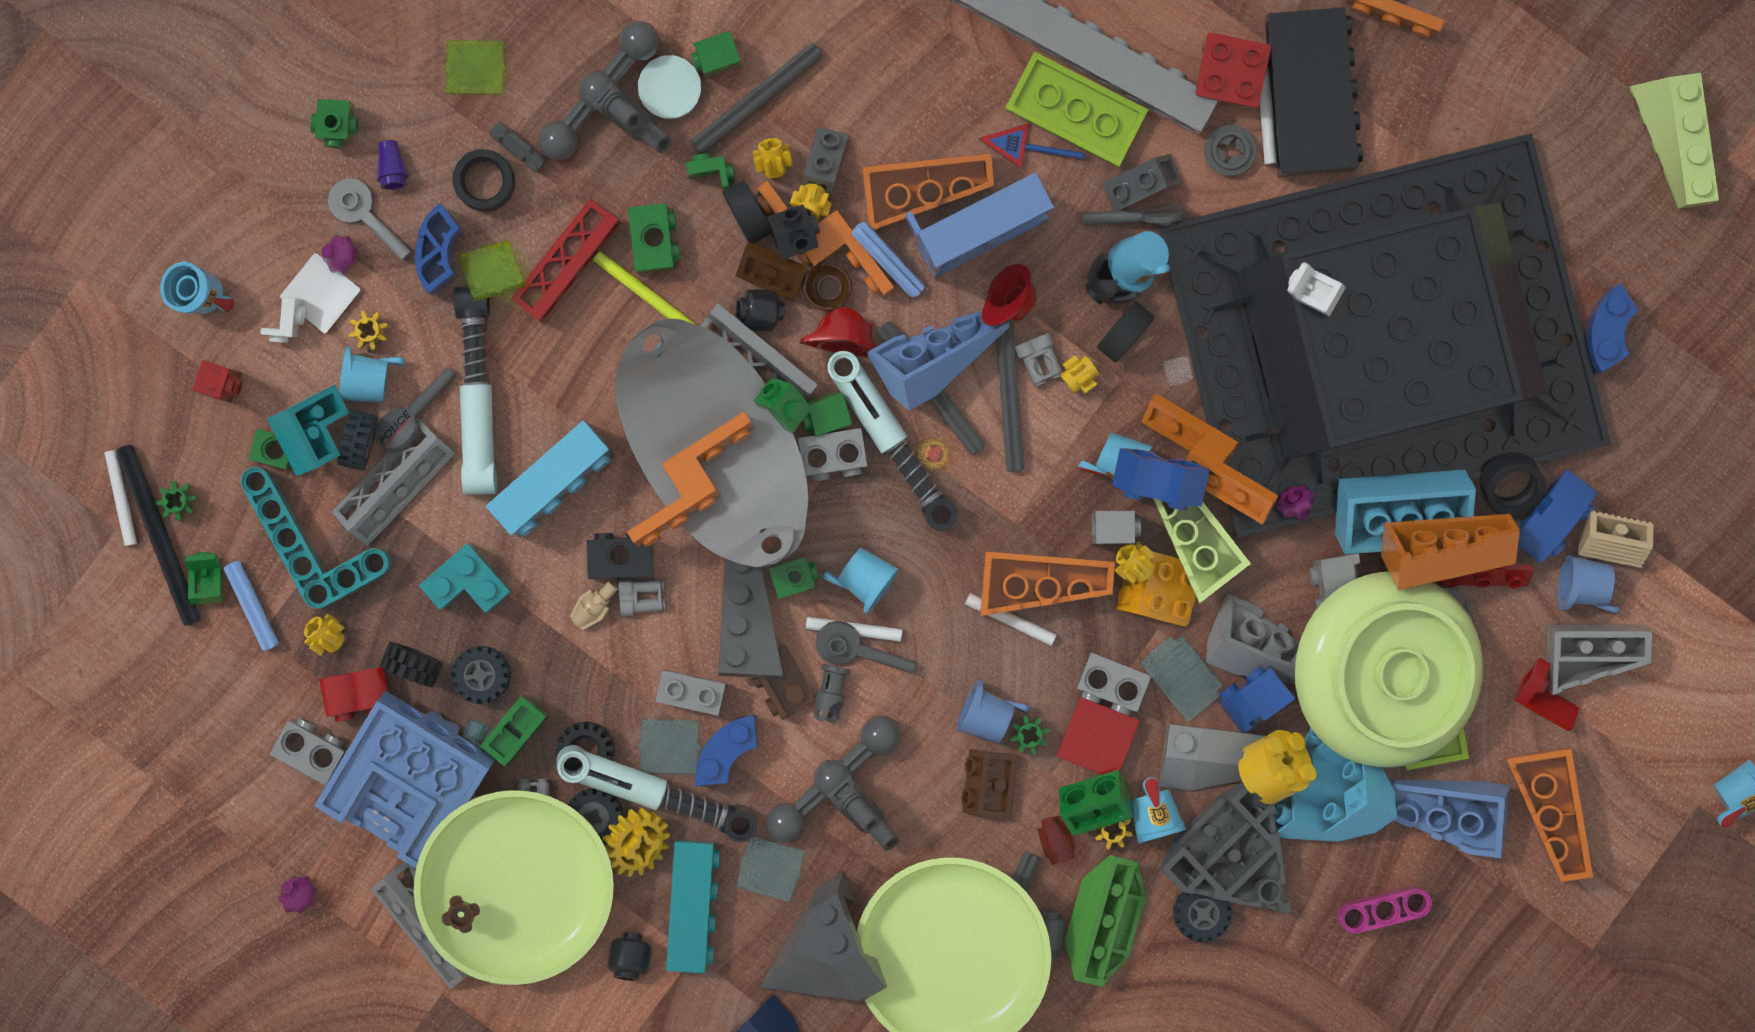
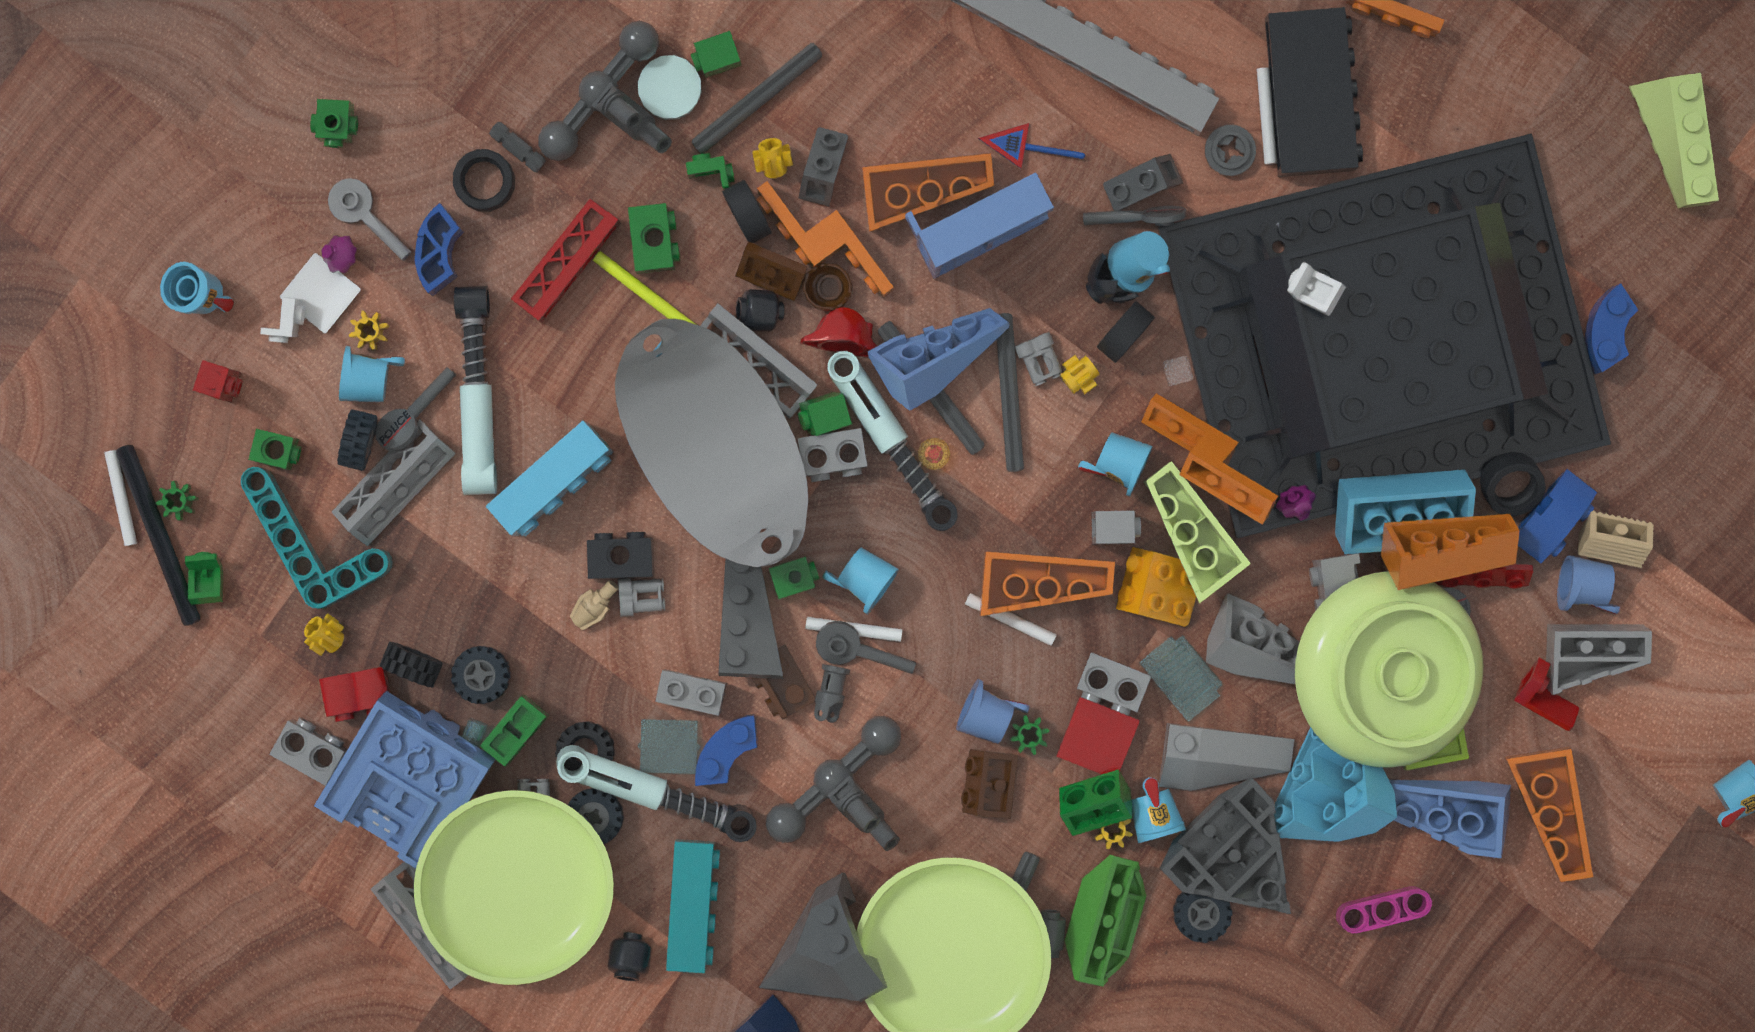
light blue axle [224,561,279,651] -> none
teal brick [266,384,349,476] -> none
magenta piece [278,876,316,913] -> none
dark purple cone [377,140,409,190] -> none
teal brick [419,543,514,613] -> none
reddish brown plate [442,895,480,933] -> none
clear neon green piece [443,40,506,94] -> none
clear neon green piece [458,240,525,302] -> none
yellow gear [603,808,670,877] -> none
orange bracket [627,411,754,547] -> none
clear light blue piece [736,836,804,902] -> none
green bracket [754,378,812,433] -> none
black brick [767,204,820,260] -> none
yellow gear [790,183,832,222] -> none
light blue axle [852,222,925,297] -> none
red piece [981,264,1037,326] -> none
lime plate [1005,51,1148,168] -> none
clear red brick [1036,815,1076,865] -> none
blue brick [1112,448,1210,510] -> none
yellow gear [1115,542,1155,584] -> none
red bracket [1195,32,1271,108] -> none
blue brick [1218,665,1295,733] -> none
yellow brick [1238,730,1317,804] -> none

